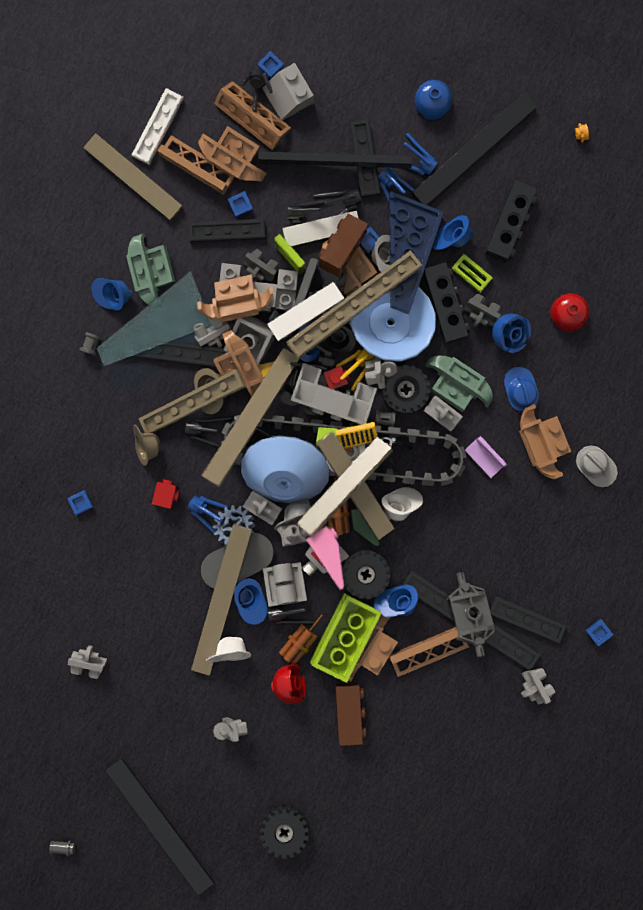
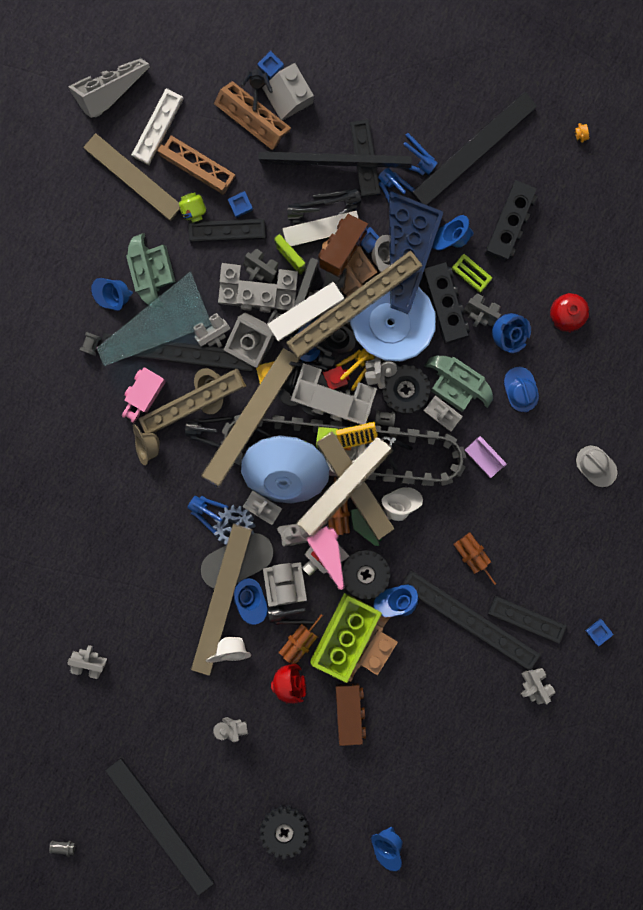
blue tile [67,490,94,516] -> none
red brick [152,479,180,509] -> none
medium nougat plate [197,274,273,322] -> none
medium nougat plate [198,126,267,182] -> none
medium nougat plate [213,330,264,397] -> none
light grey piece [274,500,311,531] -> none
medium nougat fence [389,627,469,677] -> none
blue cylinder [414,80,452,120] -> none
dark grey plate [446,572,495,657] -> none
medium nougat plate [519,404,571,479] -> none
none -> light grey wedge [69,59,150,118]
none -> bright pink brick [122,367,166,423]
none -> lime head [179,192,206,223]
none -> blue piece [371,827,403,871]
none -> dark orange piece [453,532,496,585]

